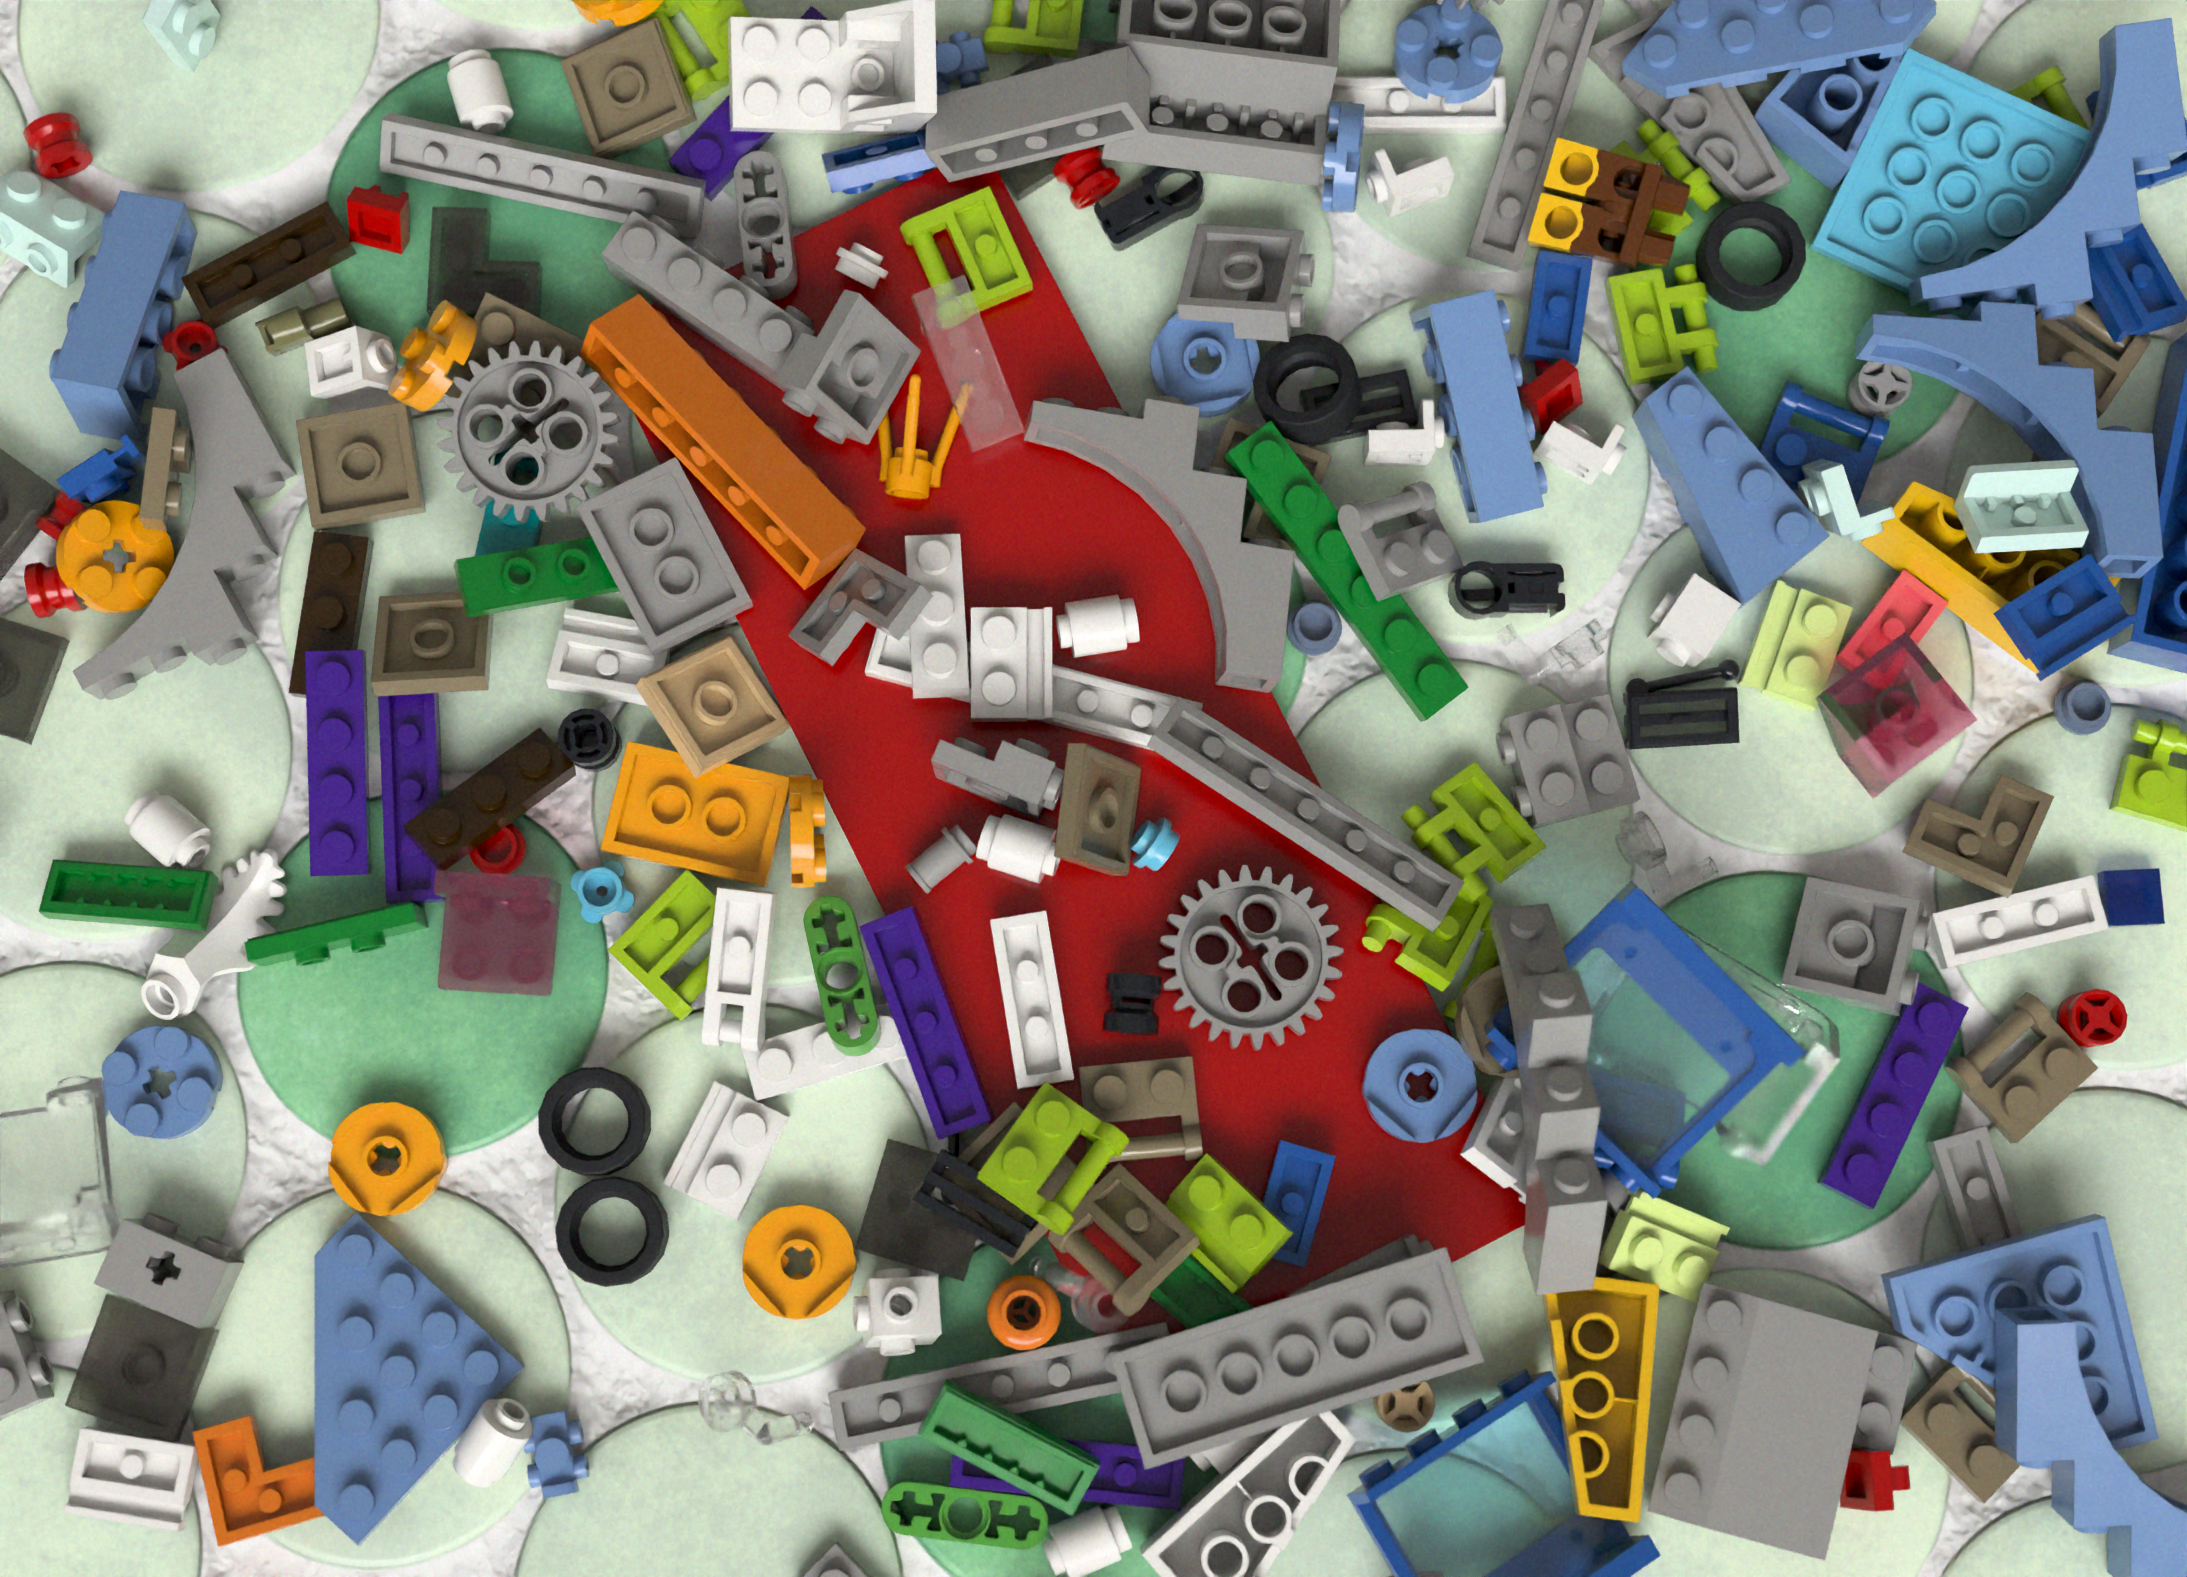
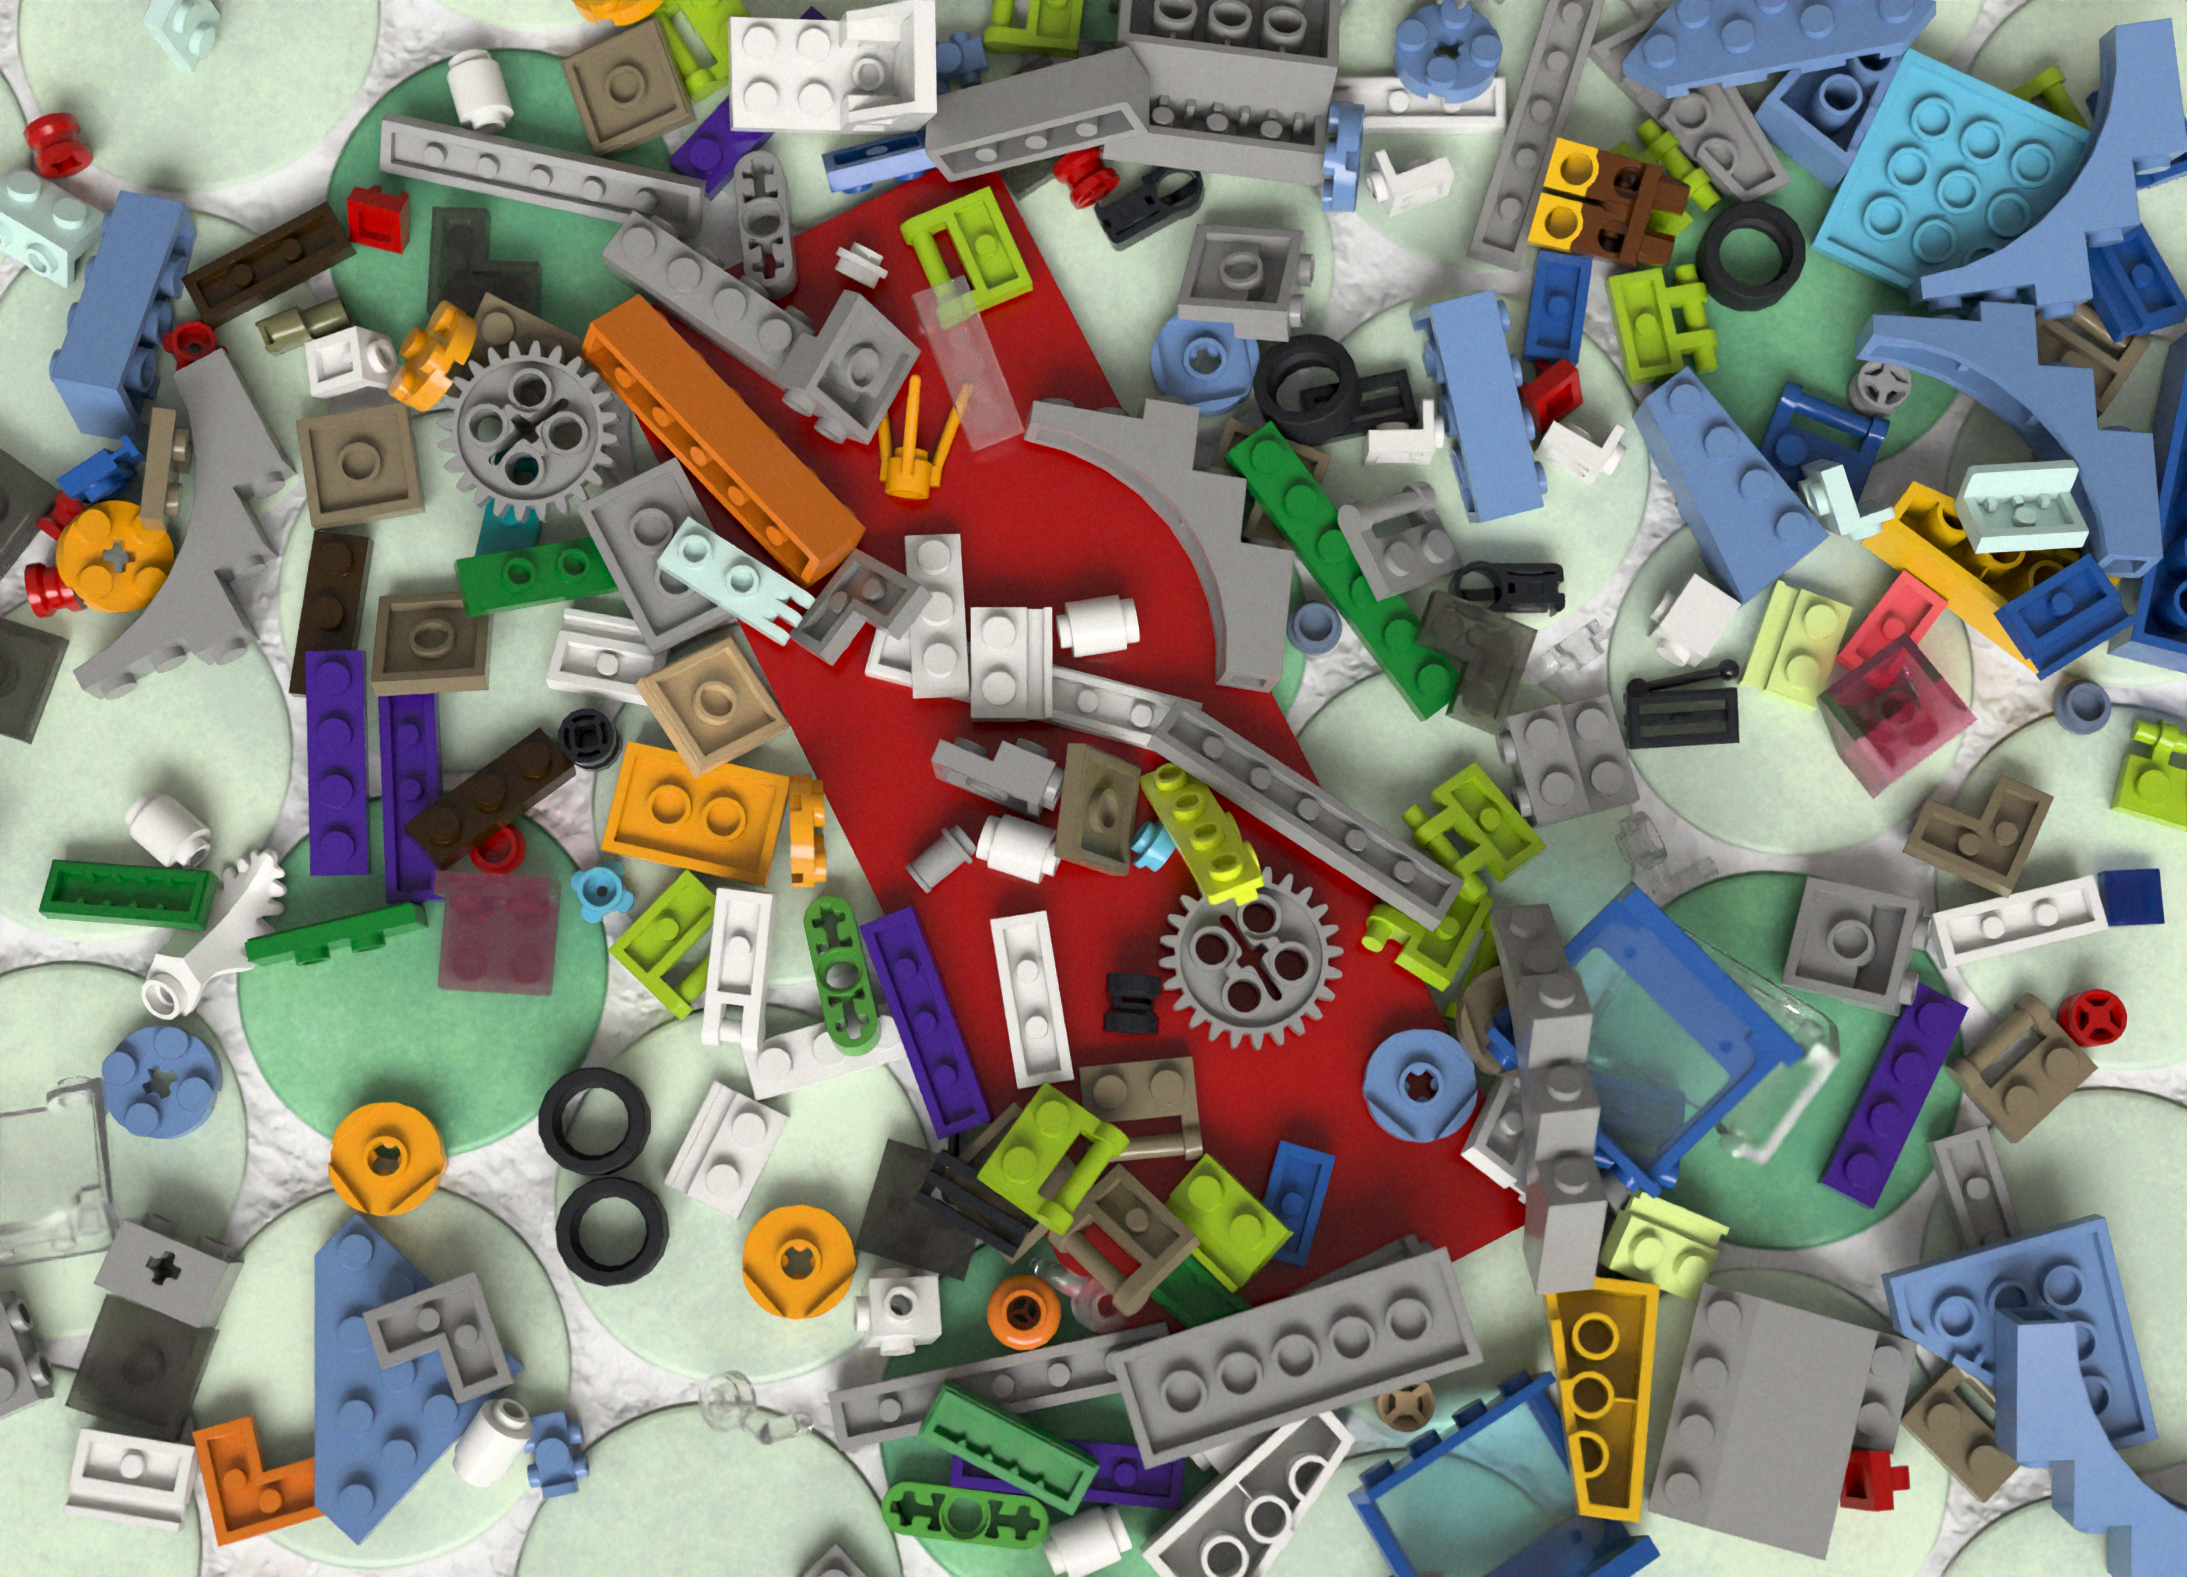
none -> light grey plate [362,1271,515,1404]
none -> light aqua hinge [657,517,815,646]
none -> neon yellow bracket [1140,763,1264,907]
none -> clear smoke plate [1413,589,1538,735]

